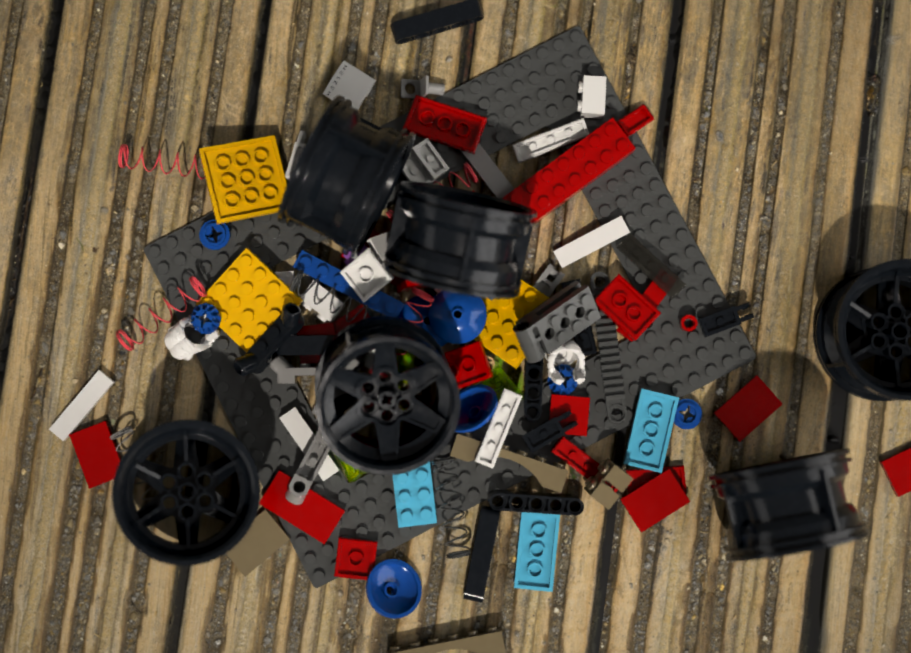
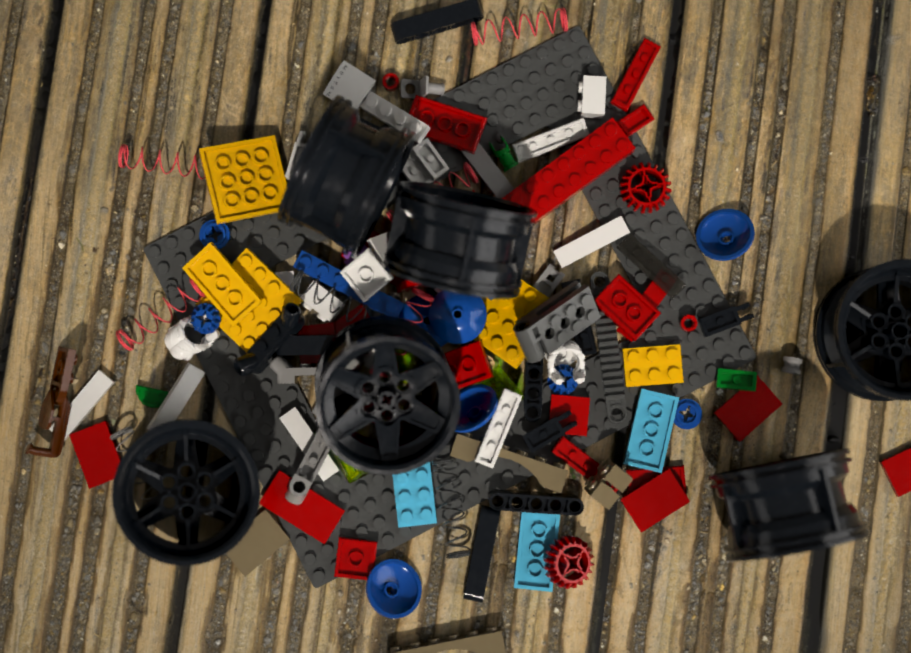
none -> reddish brown plate [25,346,78,458]
none -> green tile [136,385,169,408]
none -> white tile [147,362,206,430]
none -> yellow plate [182,242,263,327]
none -> white plate [360,91,431,144]
none -> red axle [382,73,399,92]
none -> coral piece [471,7,568,46]
none -> green piece [489,136,519,172]
none -> red gear [543,535,594,589]
none -> red tile [610,38,661,112]
none -> red gear [619,162,672,214]
none -> yellow plate [622,344,684,387]
none -> blue dish [696,209,755,261]
none -> green plate [716,368,757,392]
none -> light grey wheel [781,356,803,375]

